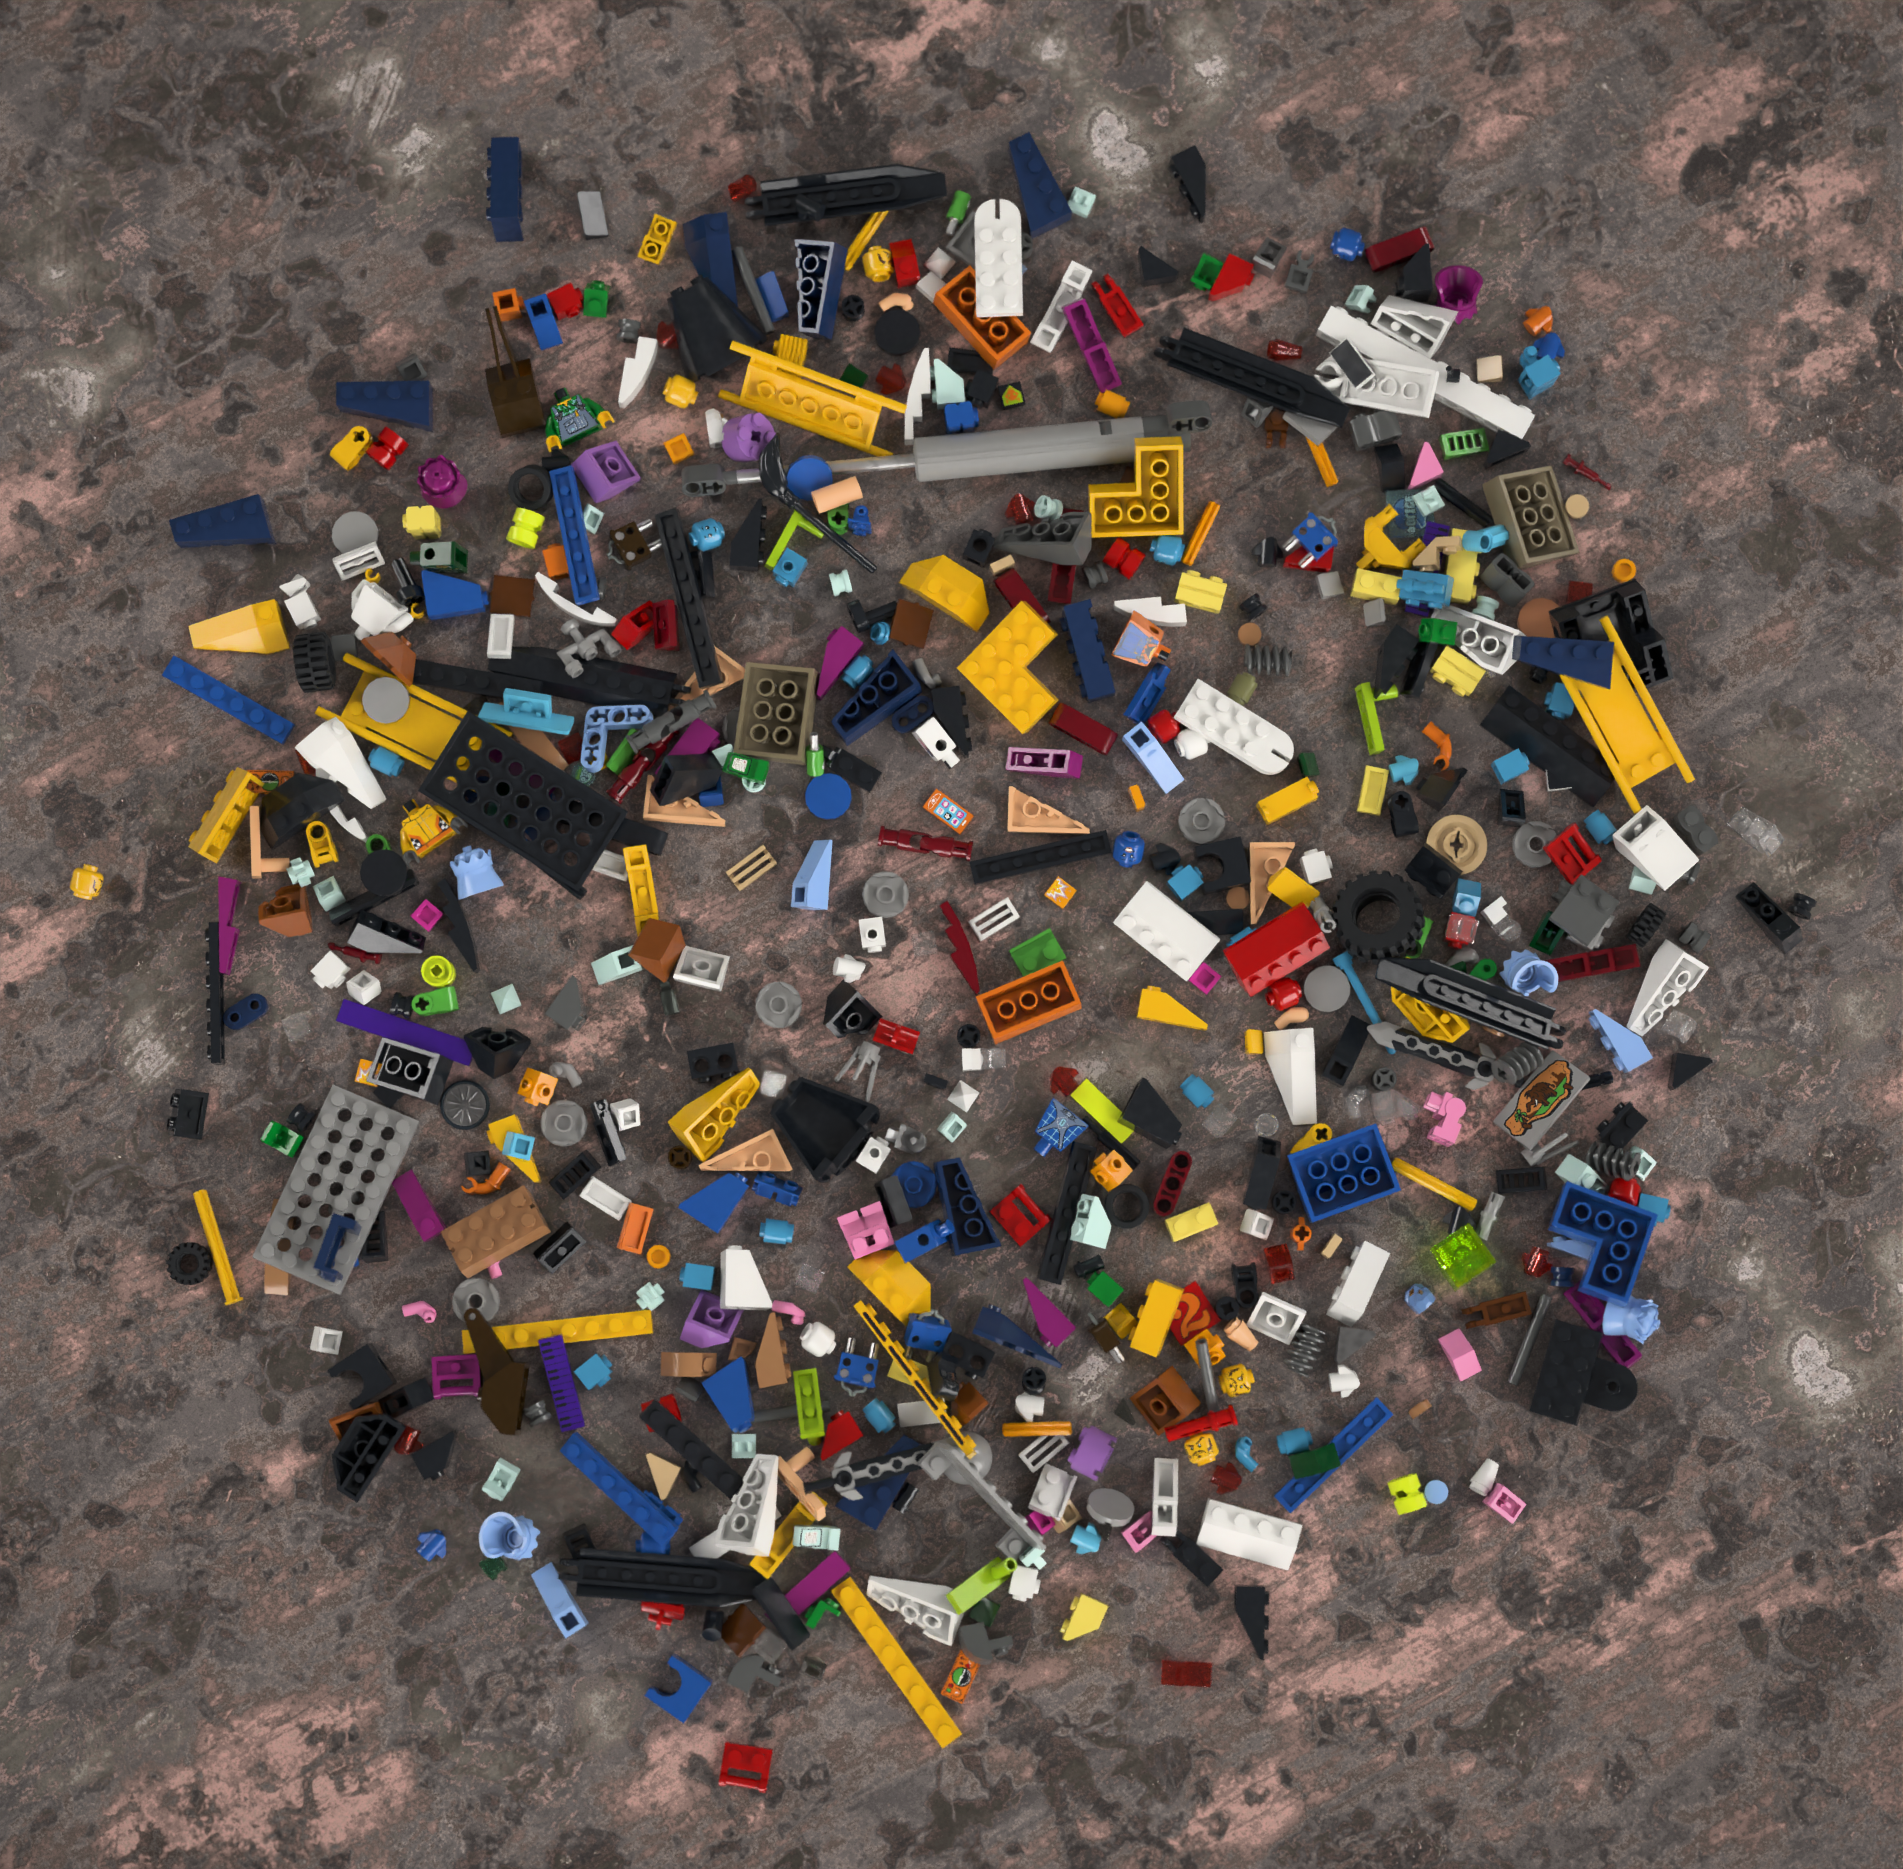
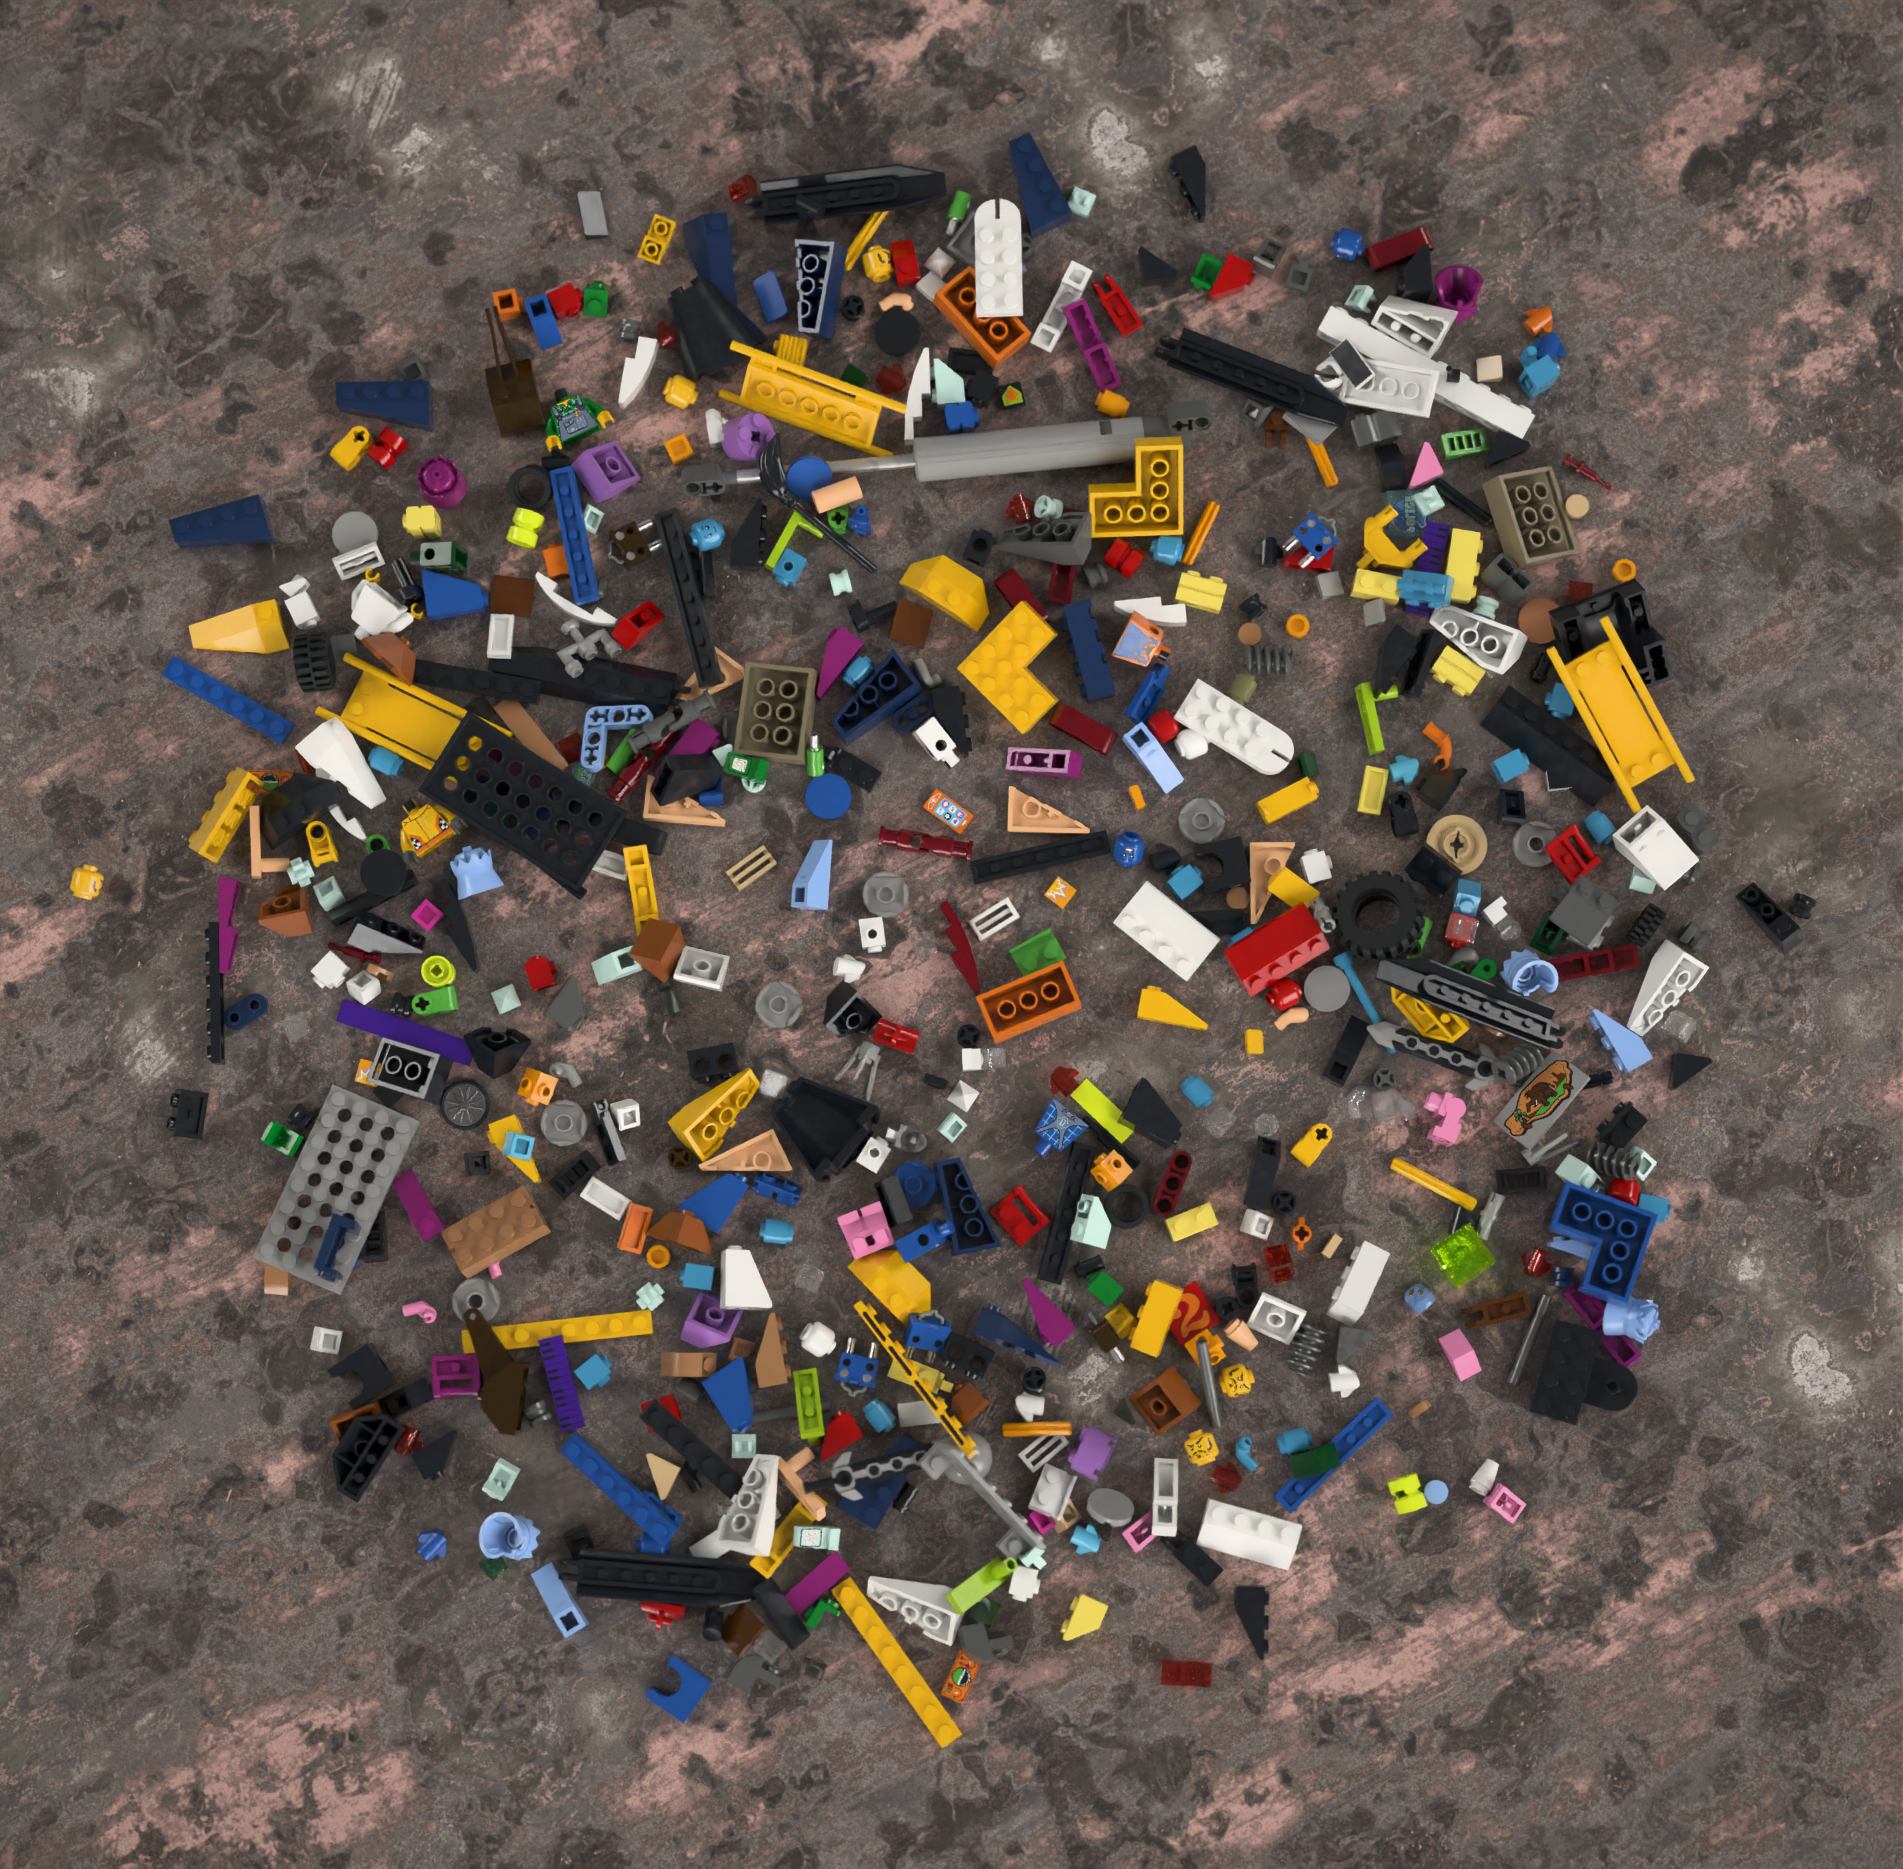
black tyre [166,1242,212,1285] -> none
yellow axle [193,1189,244,1306] -> none
light grey tile [362,677,410,724] -> none
orange piece [461,1162,511,1195] -> none
medium azure bracket [478,688,574,735] -> none
dark blue wedge [486,137,524,242] -> none
black slope [533,1222,586,1274] -> none
dark red panel [652,599,680,652] -> none
red plate [718,1741,773,1793] -> none
dark grey piece [732,246,775,335] -> none
bright pink arm [772,1300,806,1325] -> none
dark azure plate [870,622,890,645] -> none
black leg [927,1352,959,1401] -> none
tan tile [990,554,1015,577] -> none
red pin [1164,1404,1238,1443] -> none
dark pink plate [1188,962,1222,995] -> none
white wedge [1264,1028,1317,1125] -> none
clear red cone [1267,339,1302,362] -> none
blue slope [1287,1123,1401,1223] -> none
tan slope [1413,536,1463,573] -> none
green bracket [1418,618,1458,646] -> none
medium azure piece [1462,525,1509,553] -> none
dark blue wedge [1512,636,1614,689] -> none
clear slope [1727,806,1784,857] -> none
none -> medium nougat tile [366,963,395,982]
none -> red brick [523,954,557,993]
none -> dark orange slope [647,1209,712,1255]
none -> light orange tile [1285,614,1309,639]

